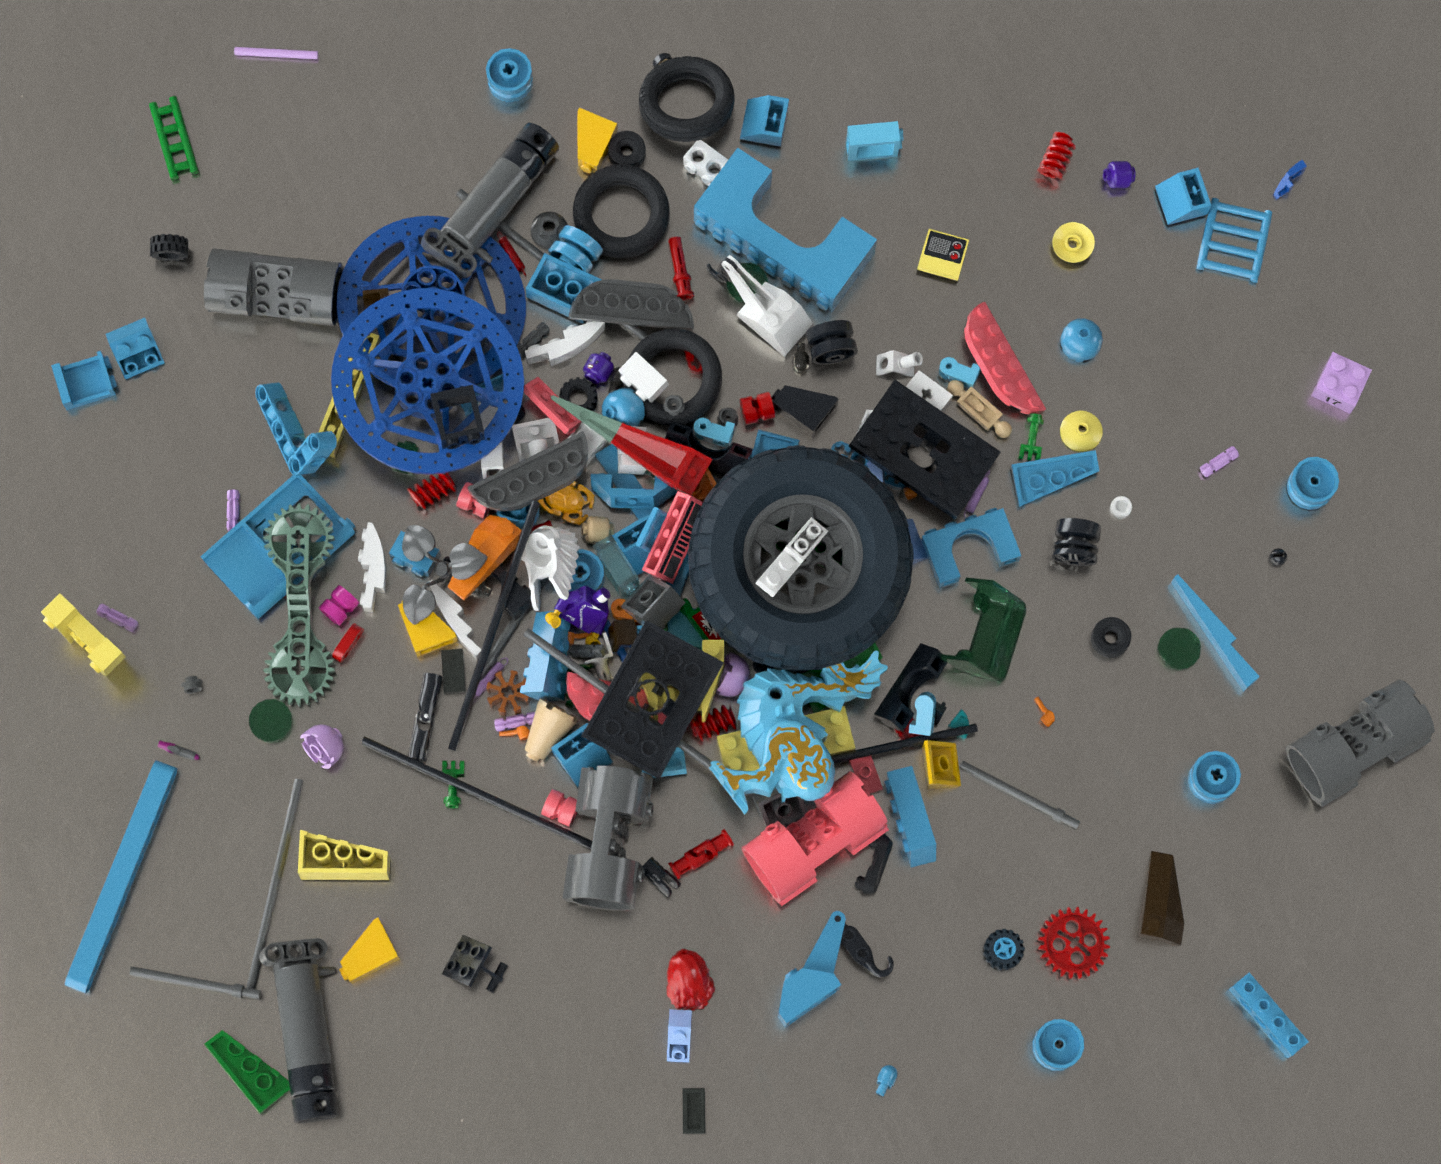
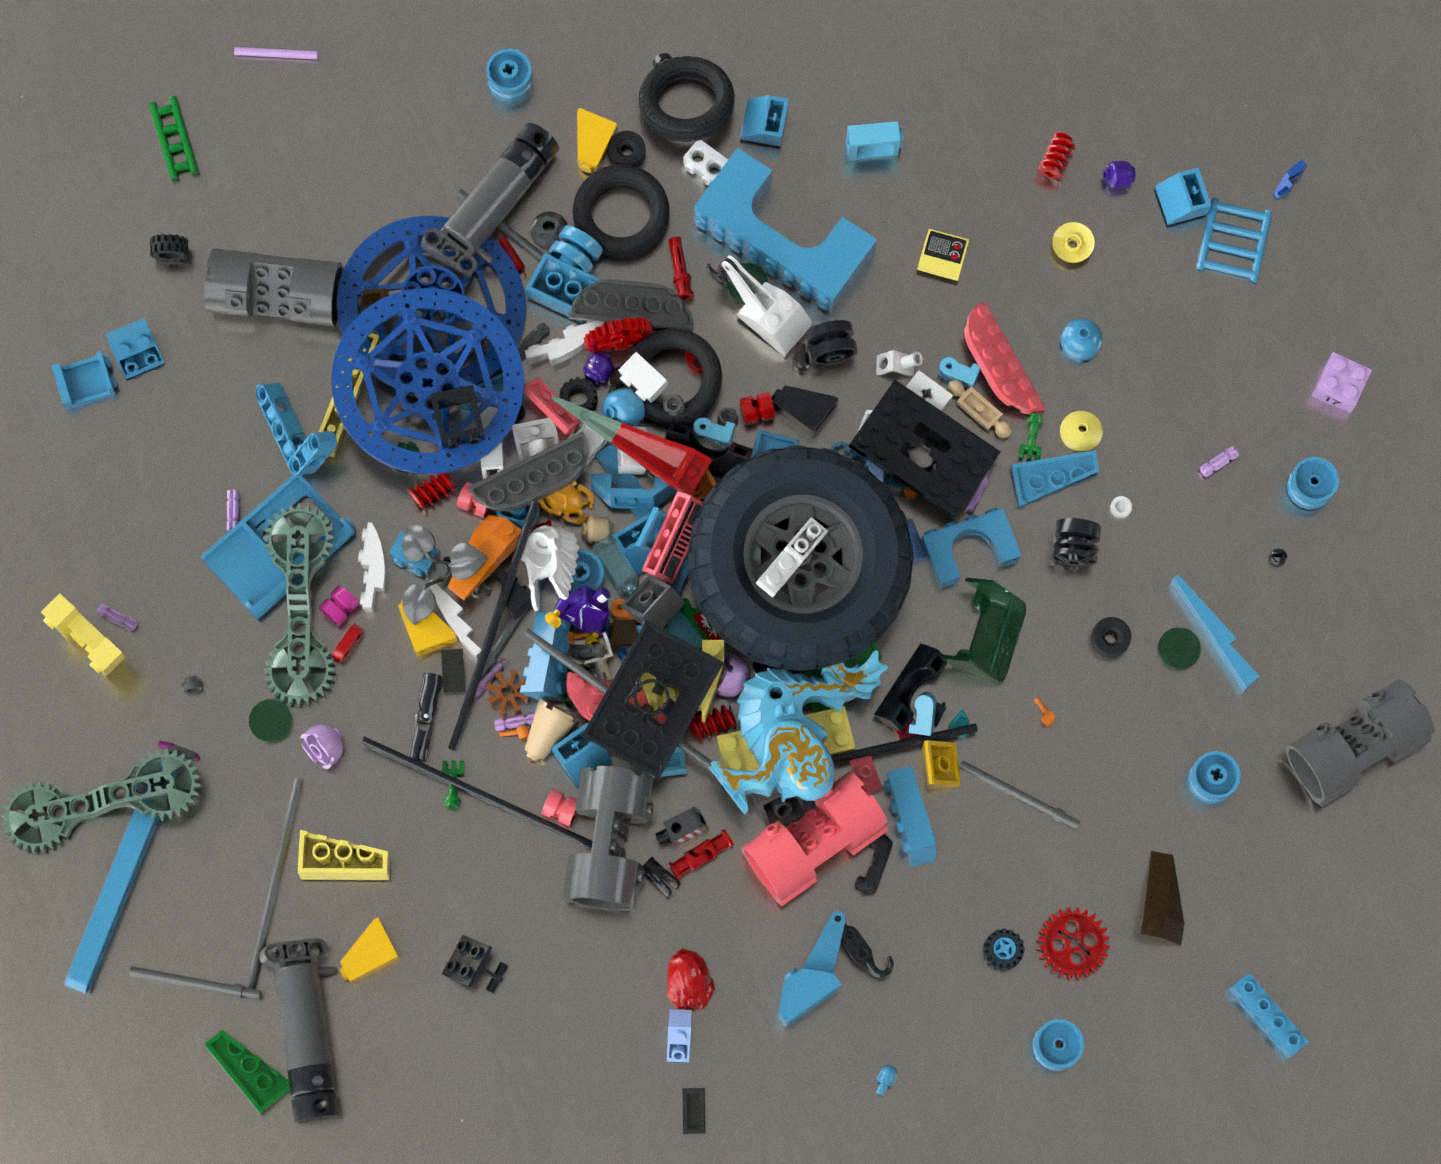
none -> sand green beam [0,748,201,853]
none -> red gear [583,317,653,353]
none -> black torso [655,807,709,845]

